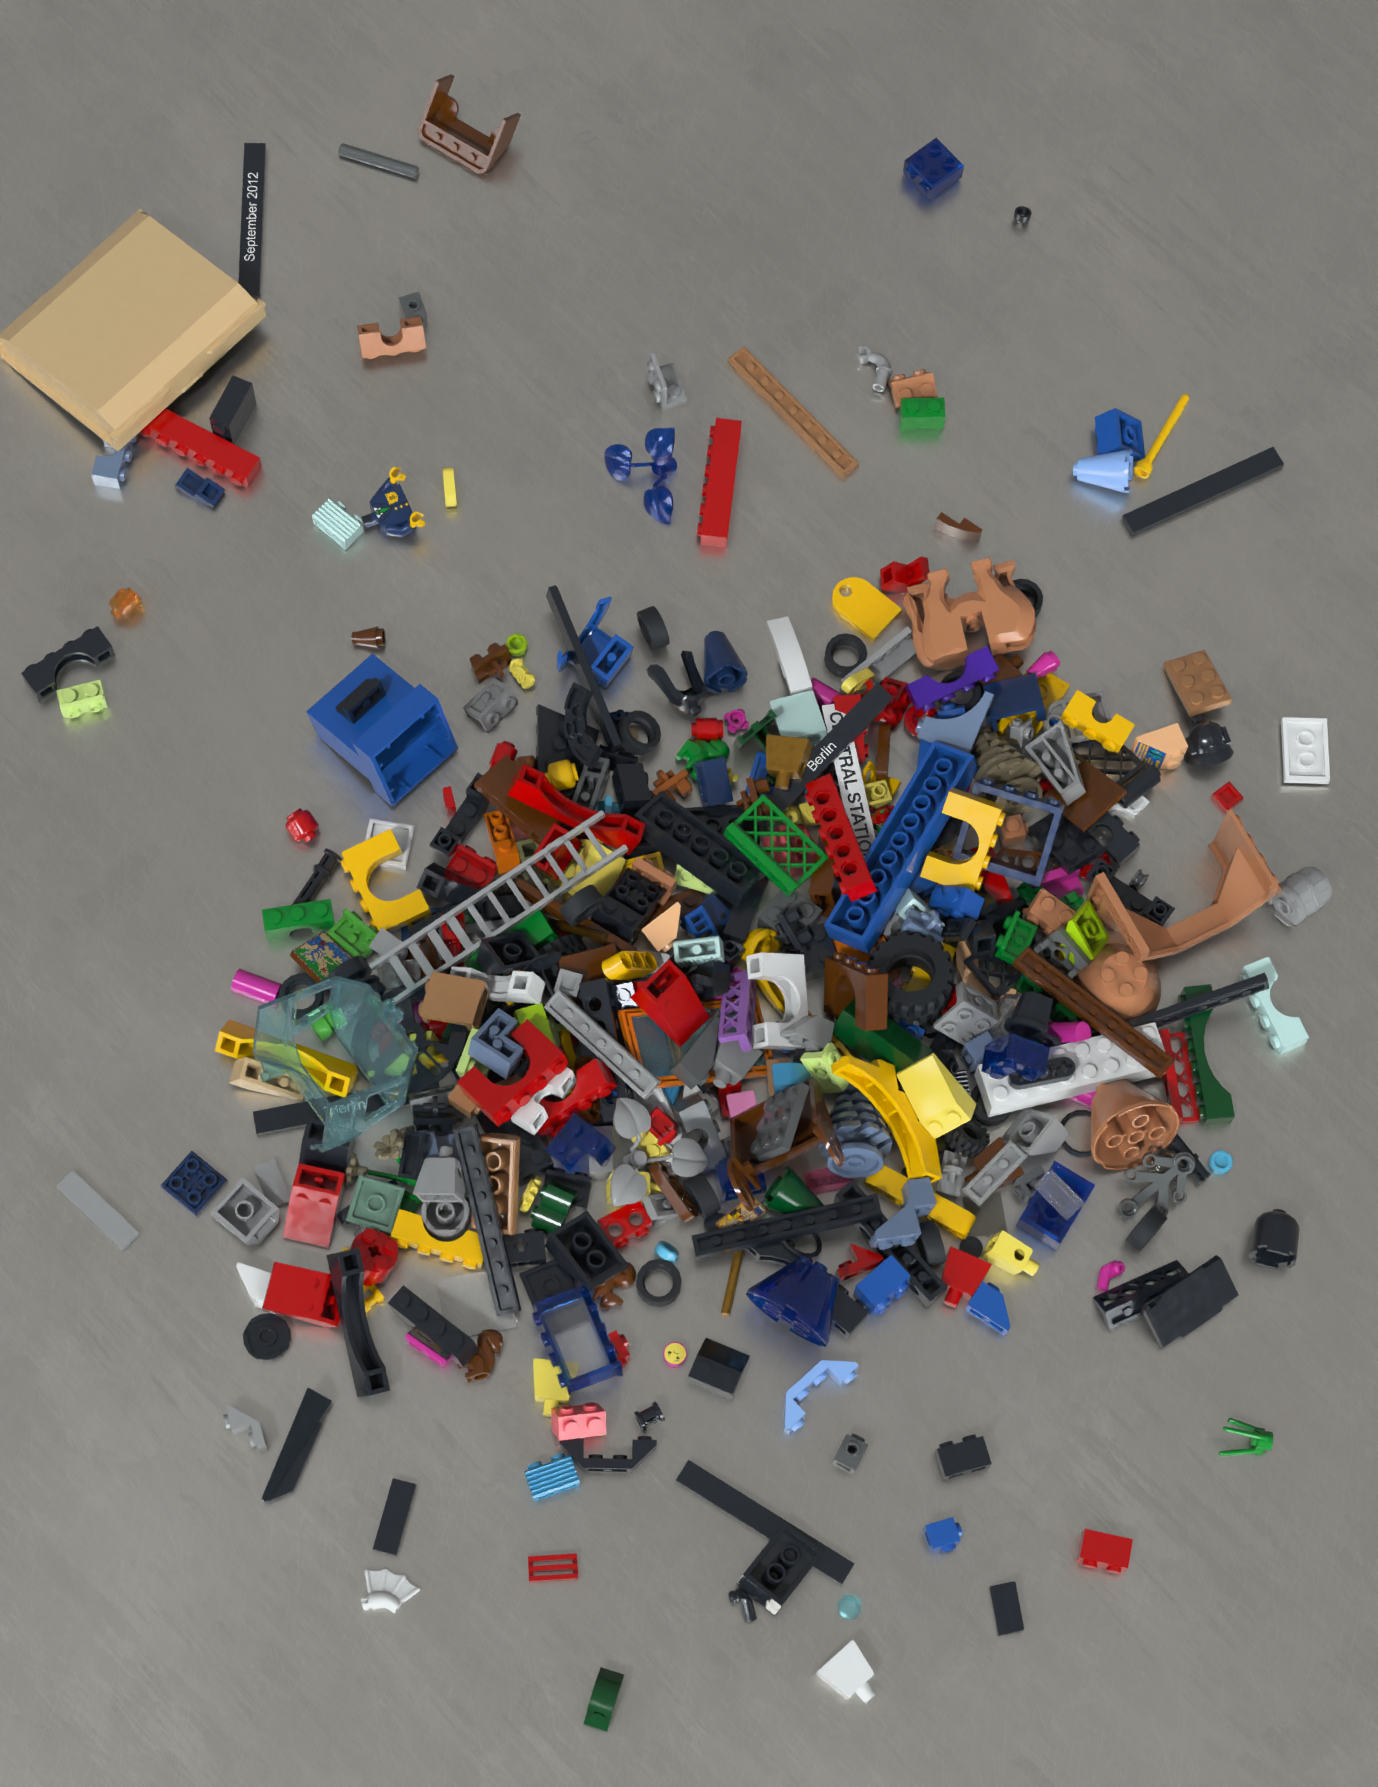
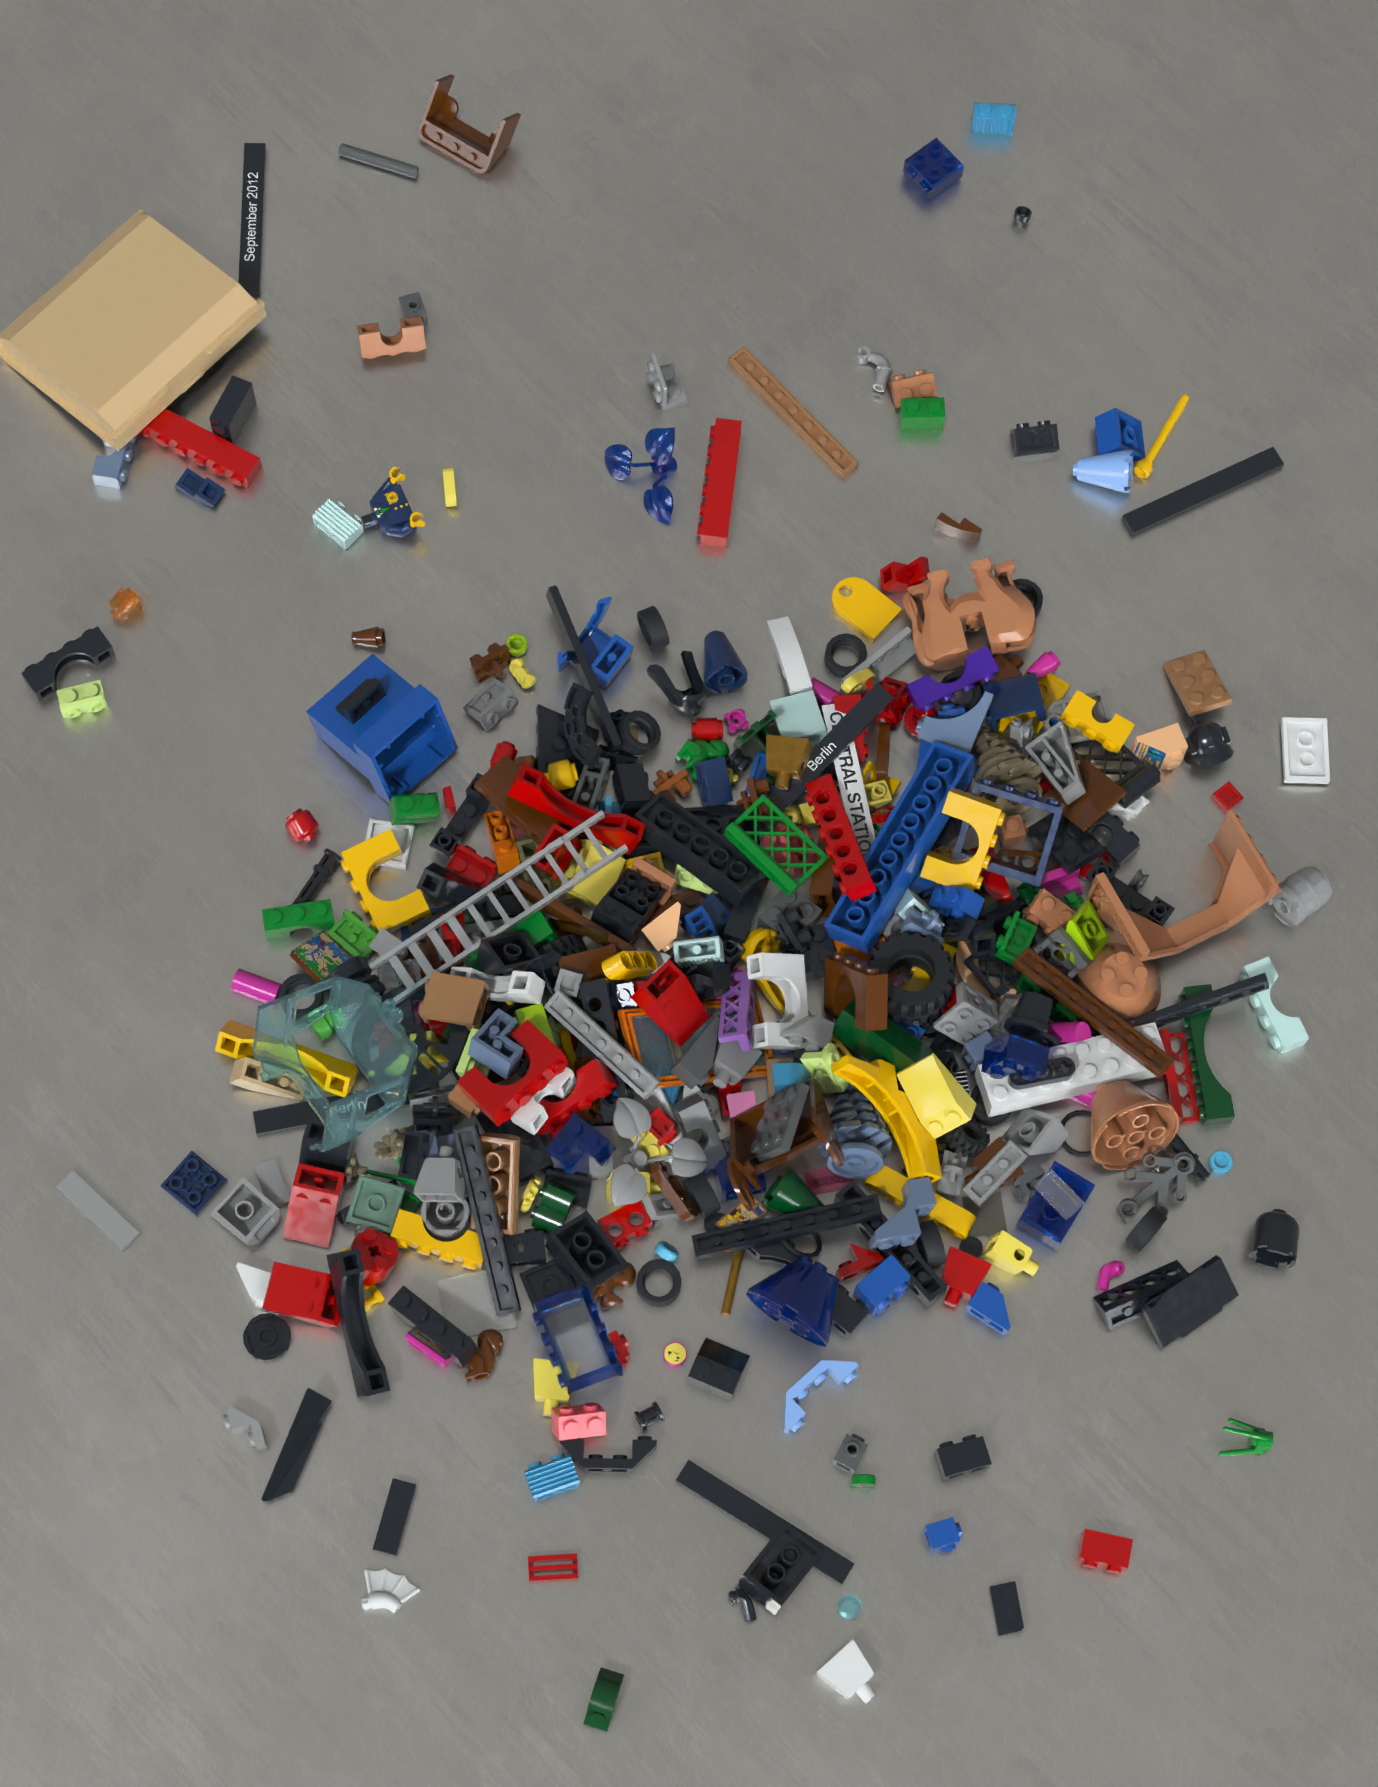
black tyre [559,884,605,926] -> none
none -> green brick [388,792,441,826]
none -> black wheel [726,748,753,777]
none -> green tile [852,1474,876,1488]
none -> dark azure brick [971,102,1016,135]
none -> black bracket [1011,420,1060,455]

